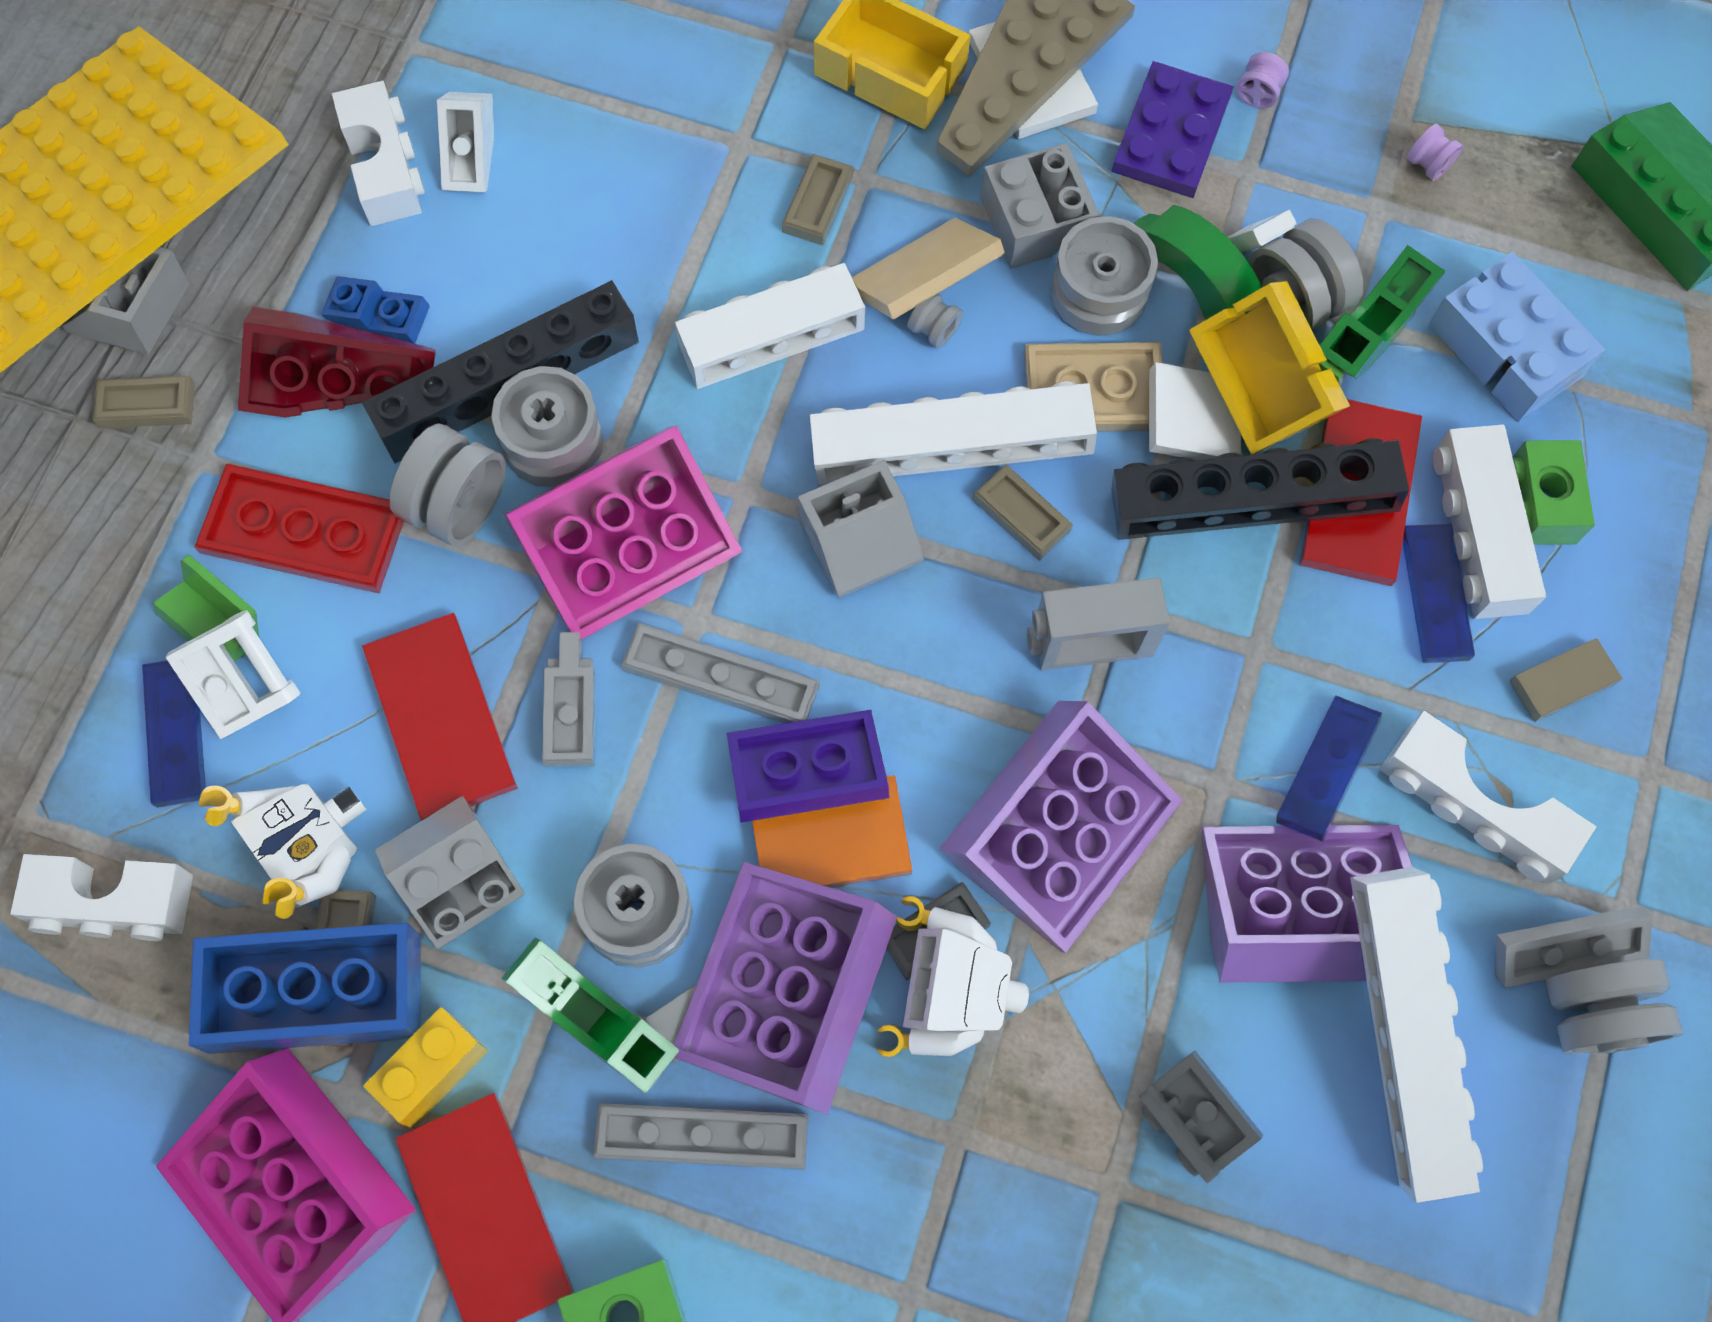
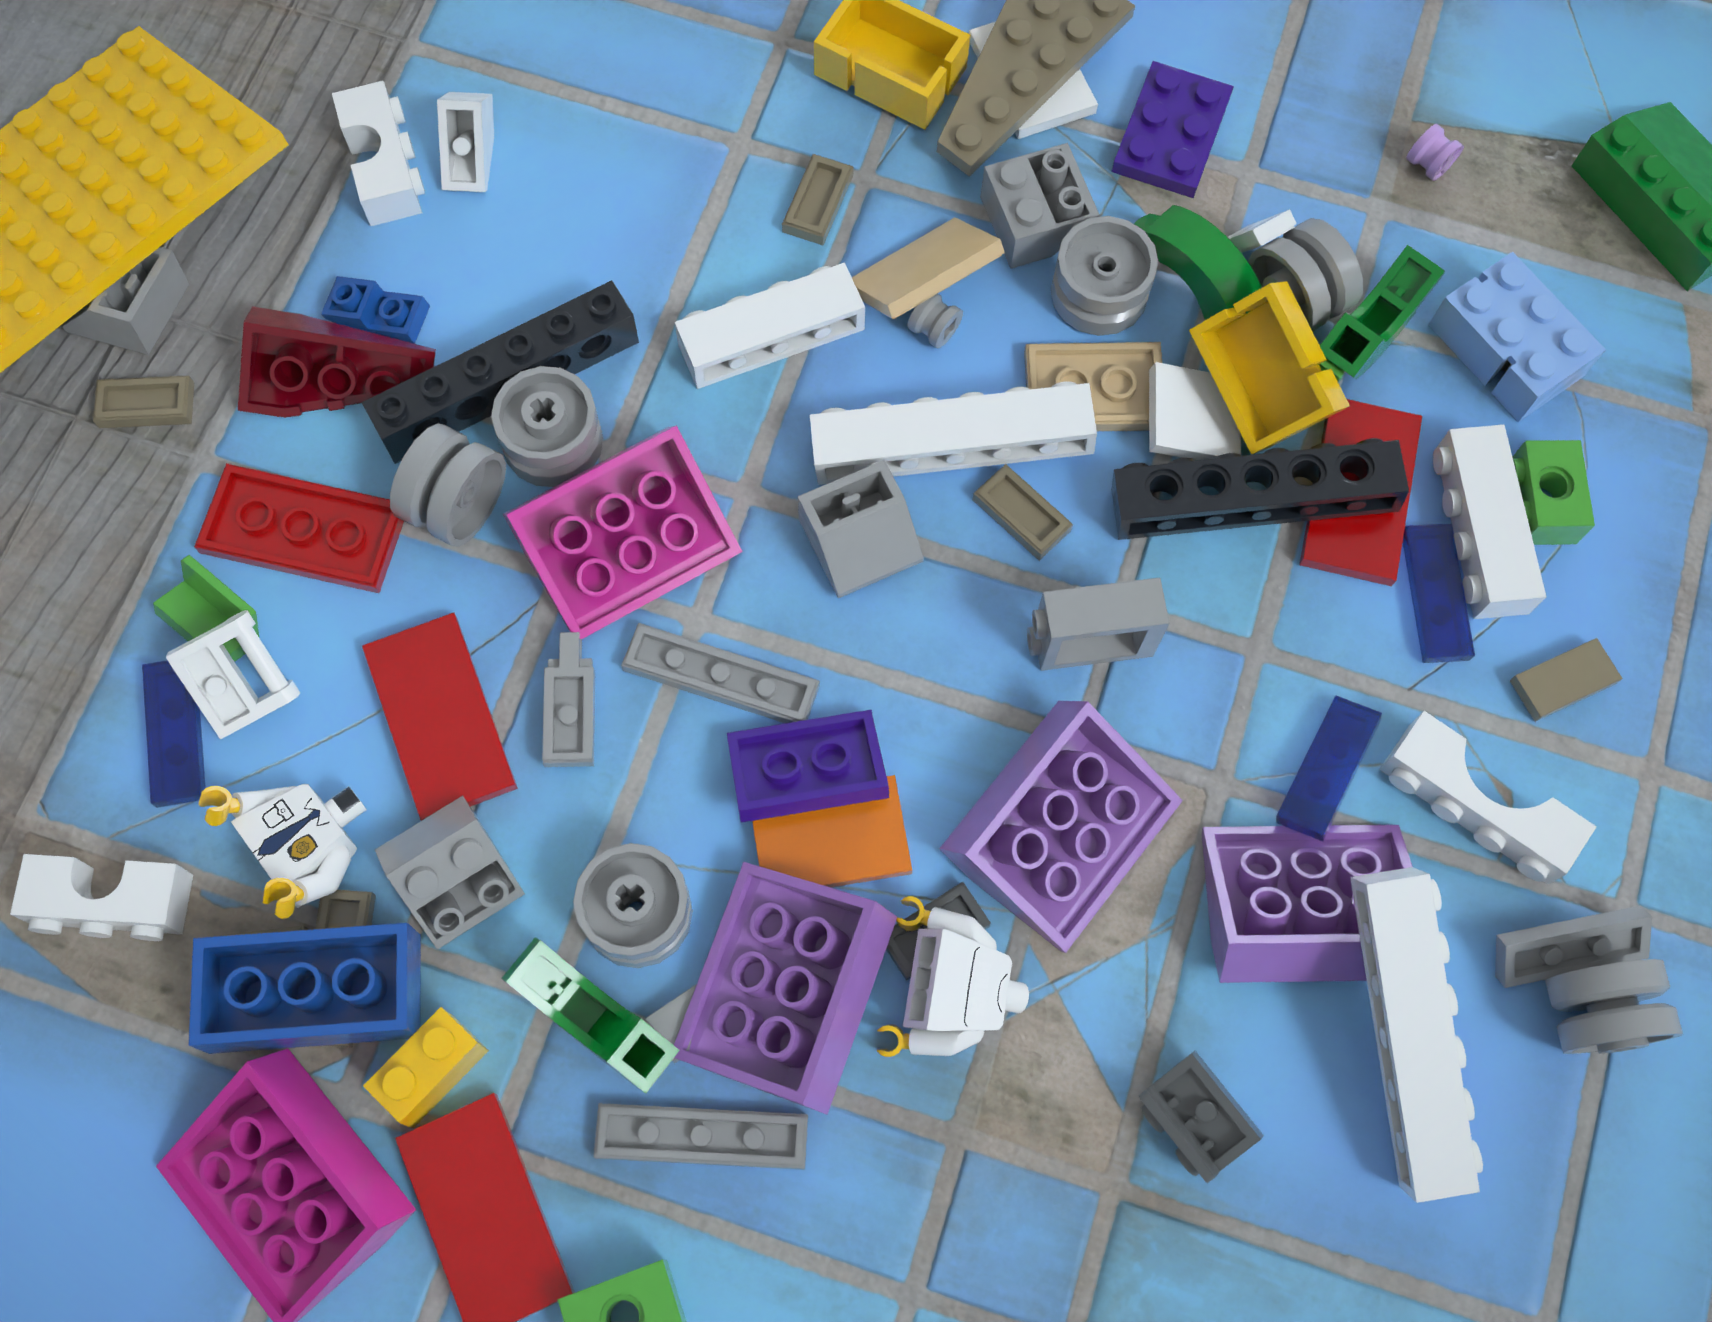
lavender wheel [1236,52,1289,109] -> none

